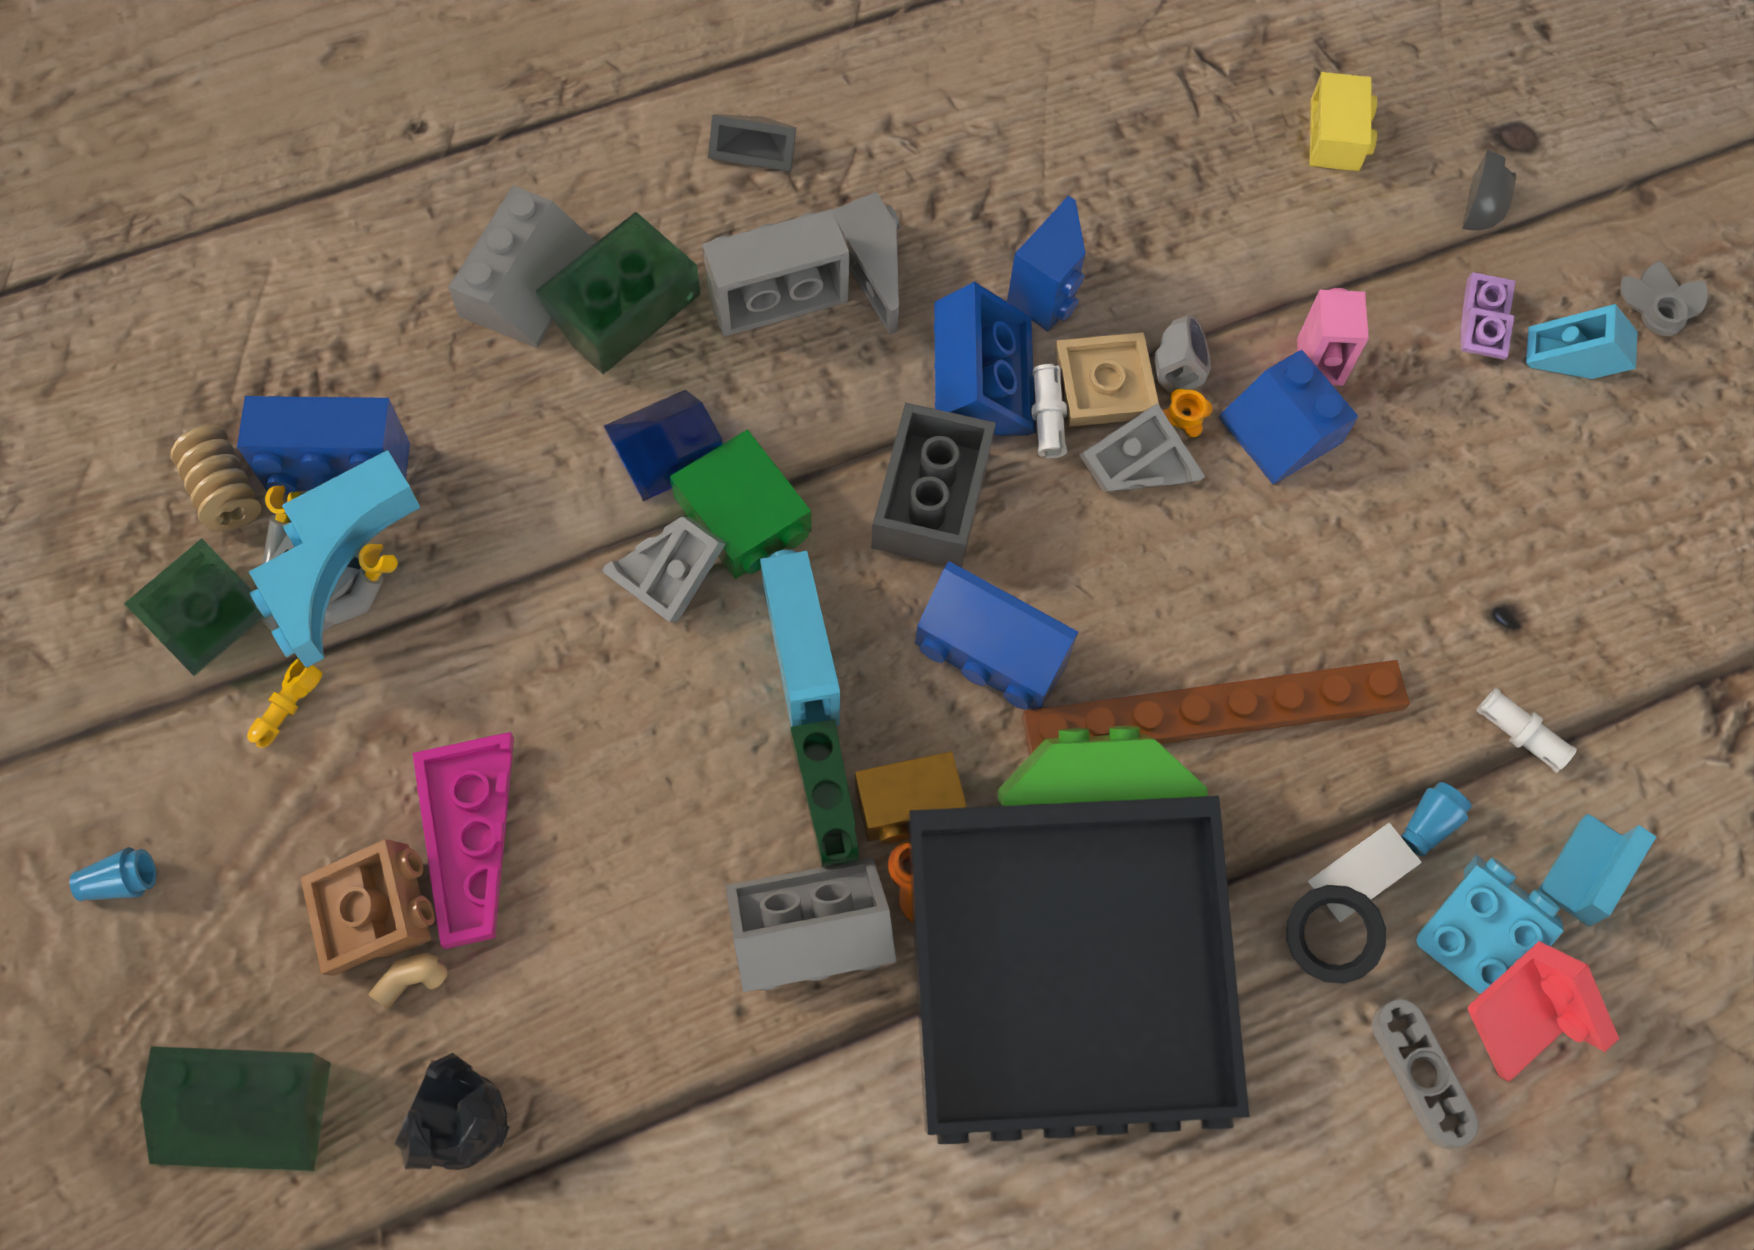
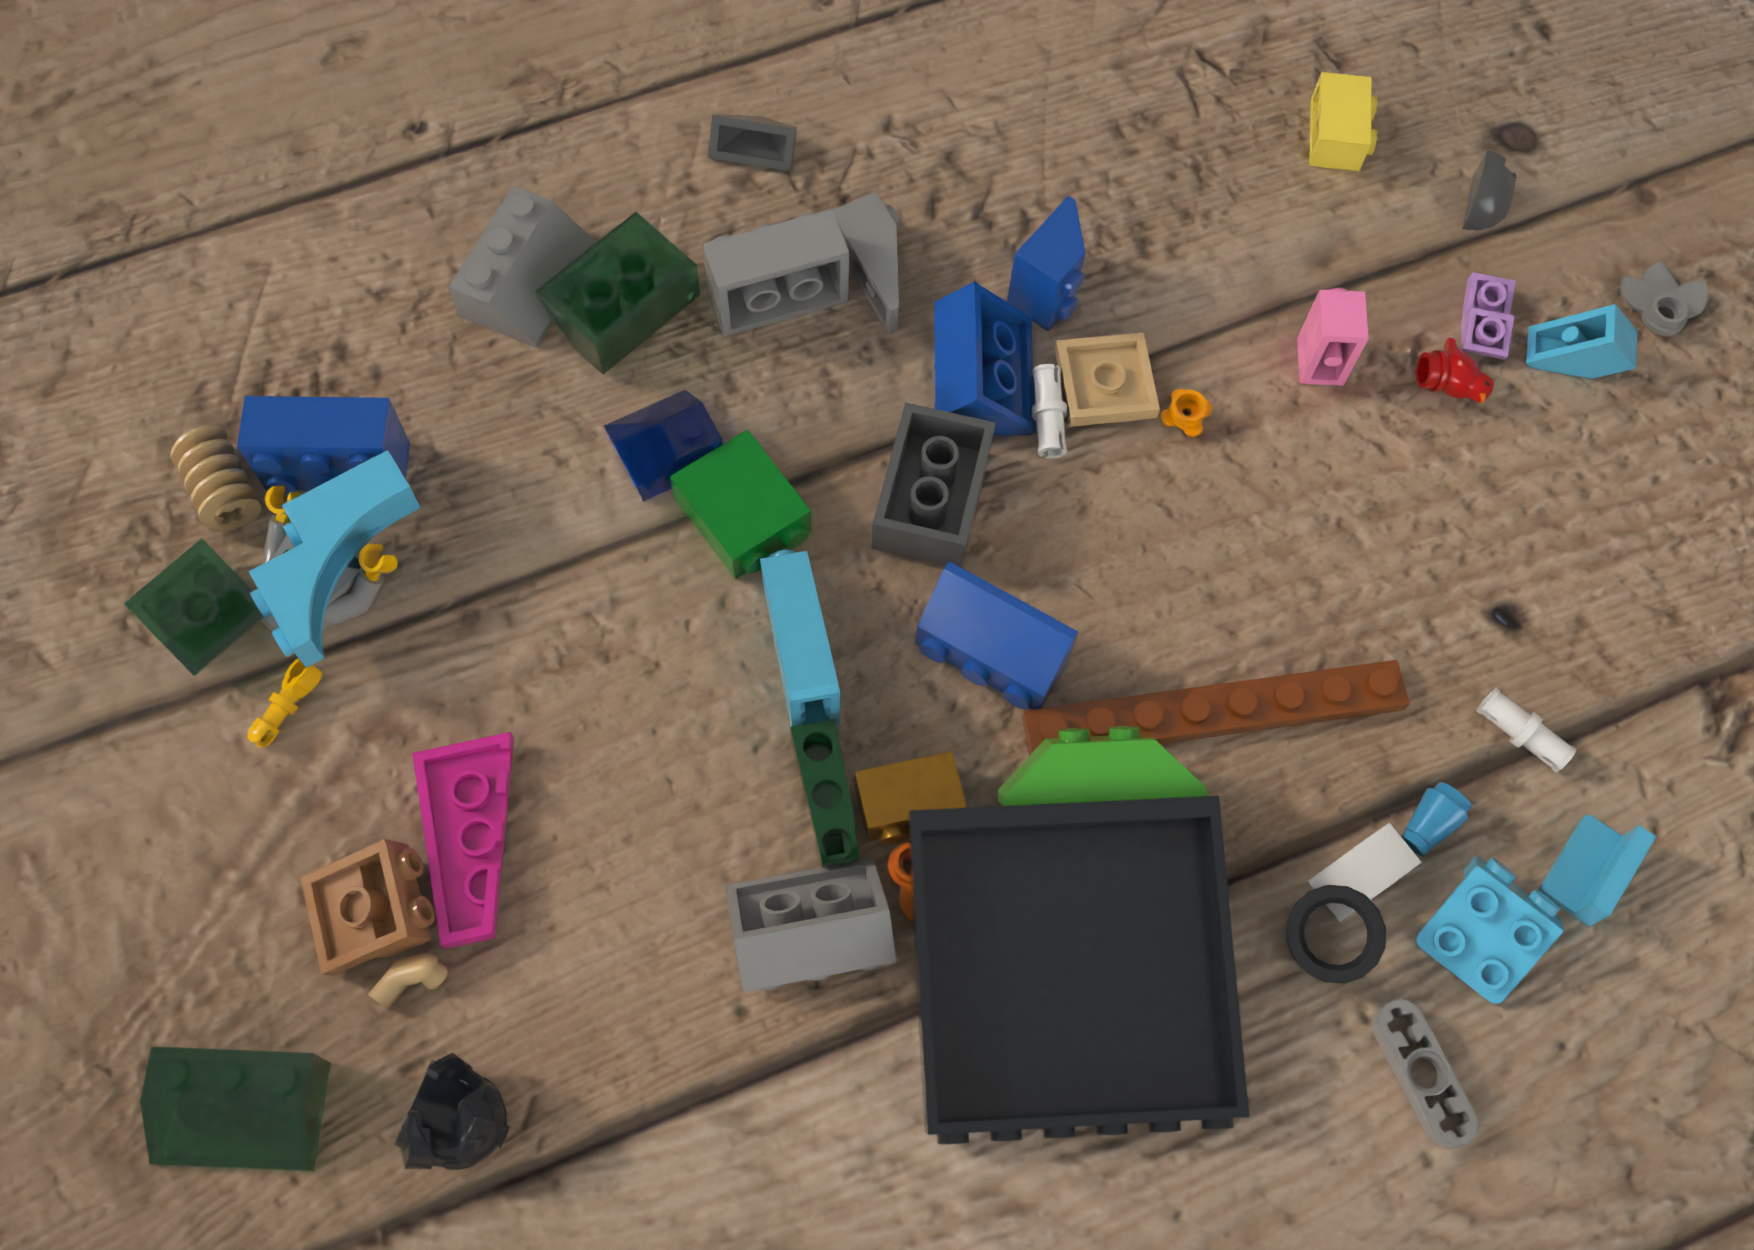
dark azure cone [69,847,156,901] -> none
light grey wing [602,516,726,622] -> none
light grey wing [1079,403,1205,493] -> none
light grey rock [1154,315,1211,392] -> none
blue slope [1219,349,1358,485] -> none
coral bracket [1468,941,1619,1082] -> none
none -> red animal [1416,338,1494,403]

